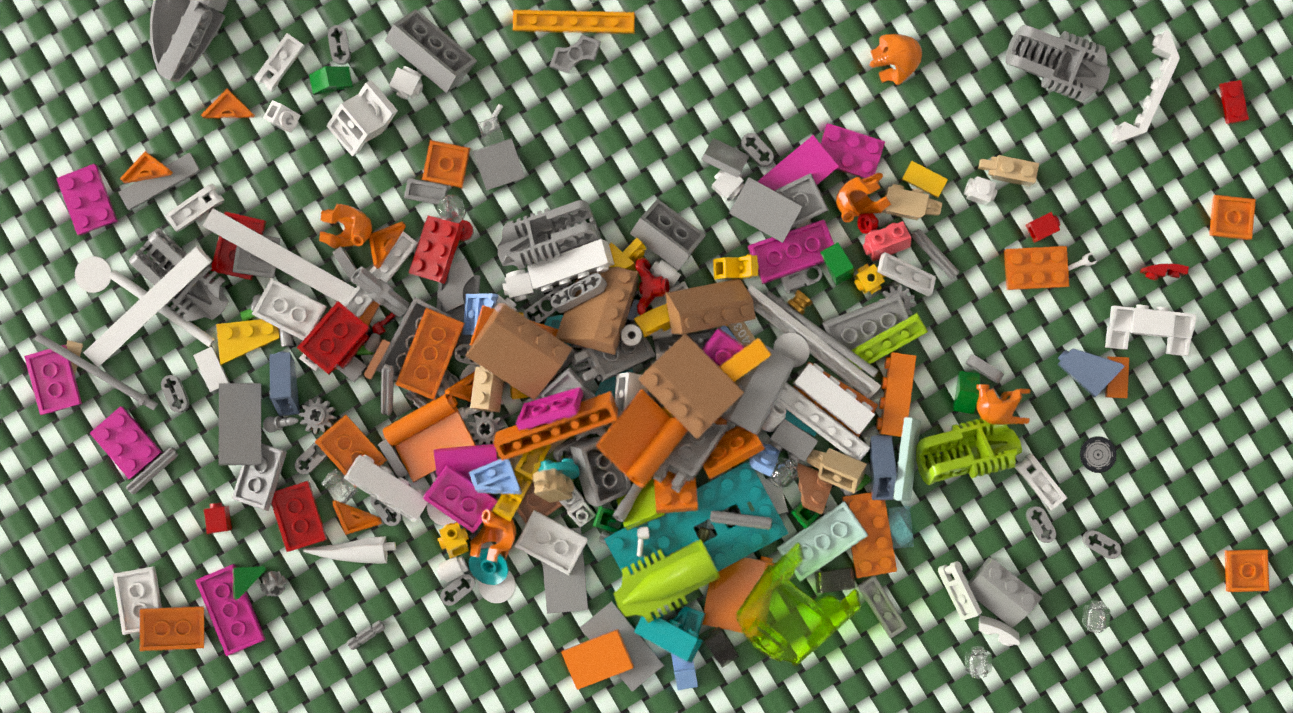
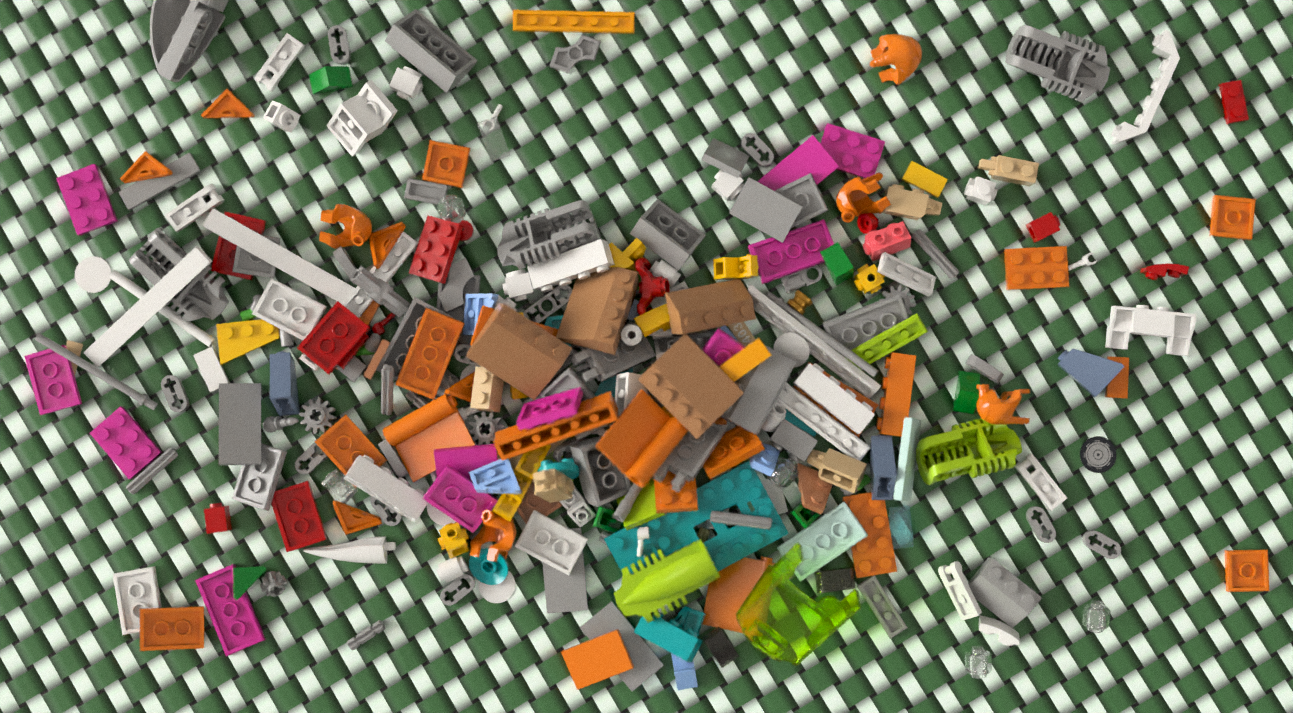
light grey tile [473,138,525,190] -> none
light grey beam [551,273,607,313] -> none

